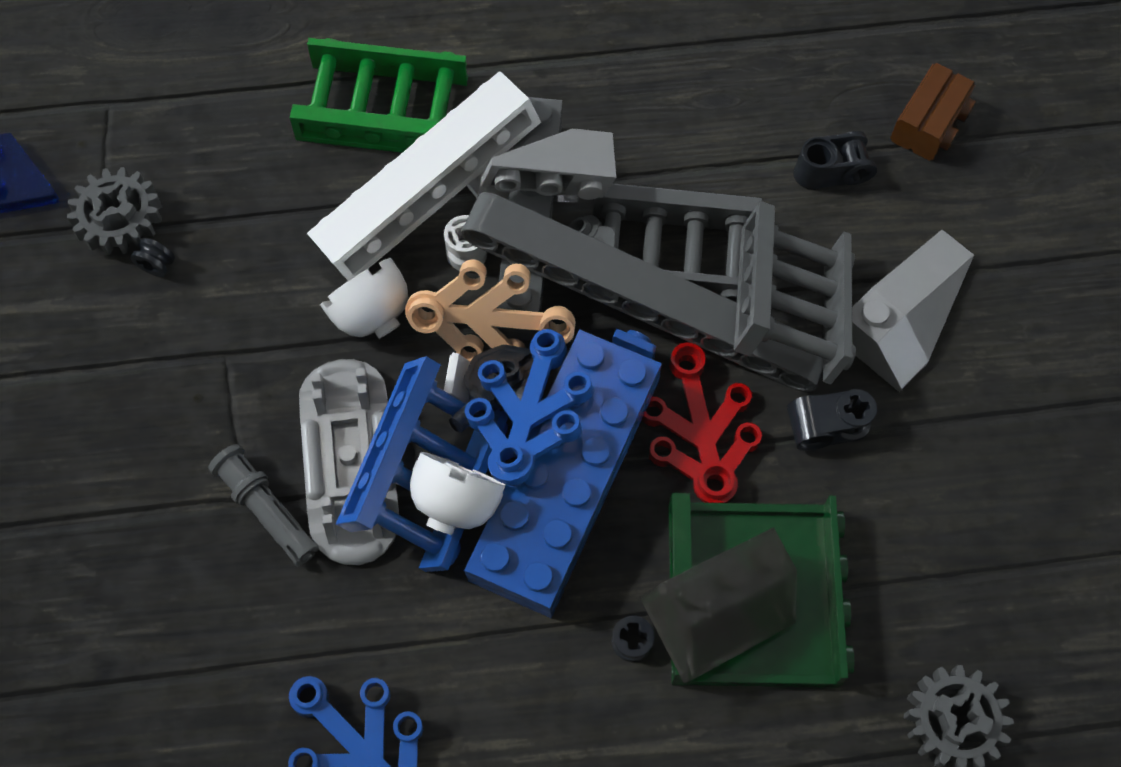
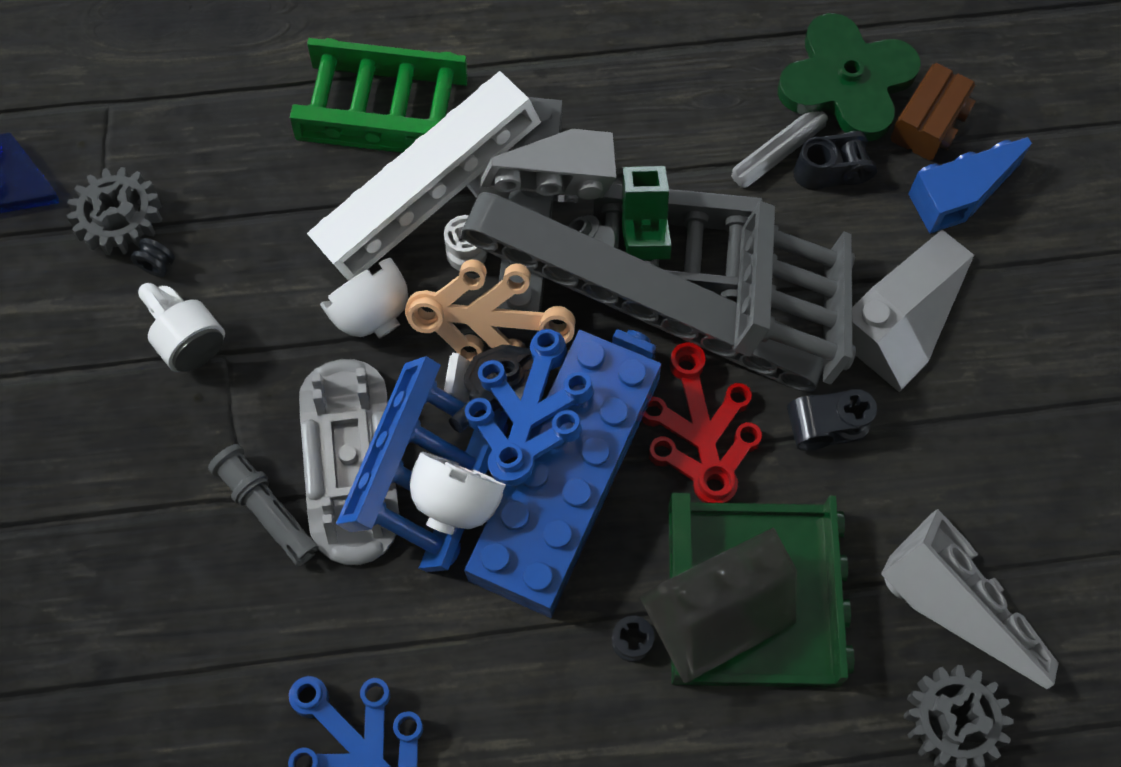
none -> white piece [138,283,225,372]
none -> dark green brick [622,166,671,261]
none -> light grey axle [731,111,828,188]
none -> dark green plant [777,13,921,141]
none -> light grey wedge [881,509,1058,689]
none -> blue slope [908,137,1032,234]

